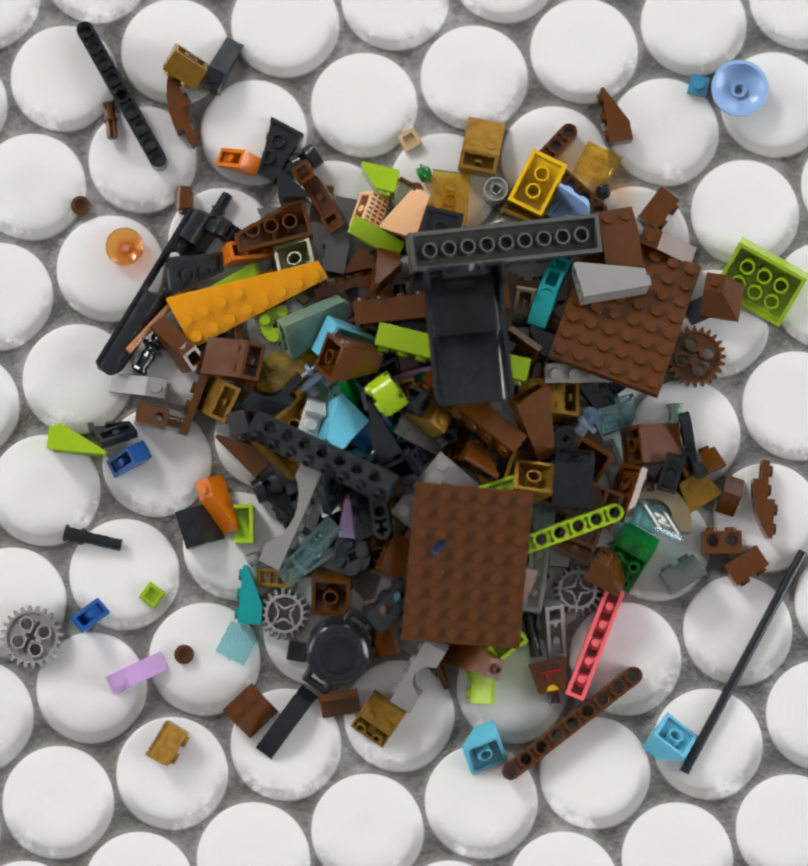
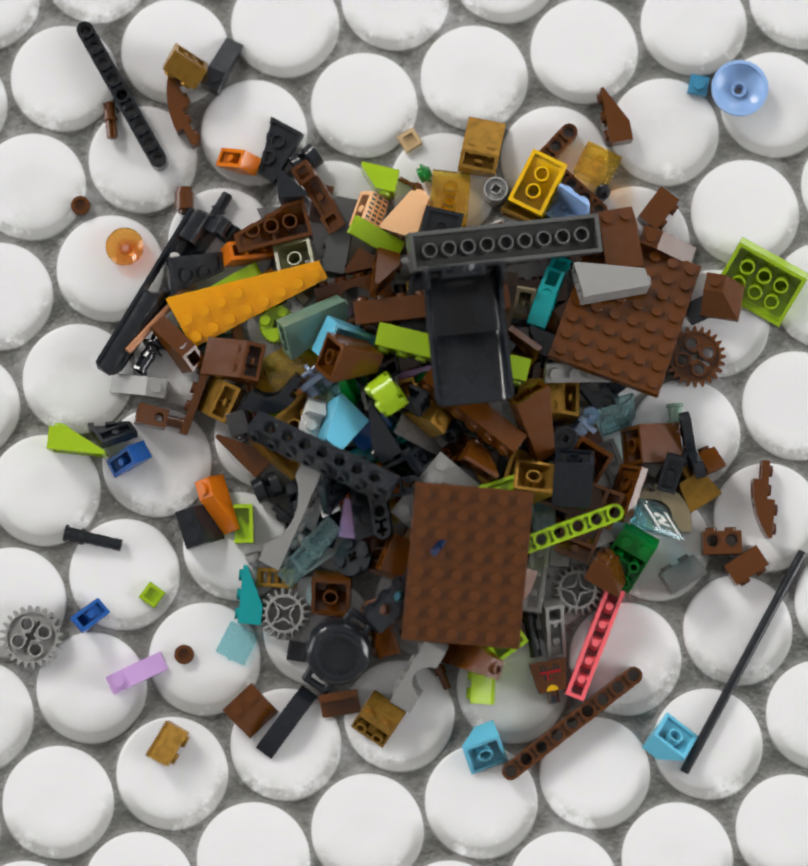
reddish brown slope [715,475,745,517] -> none

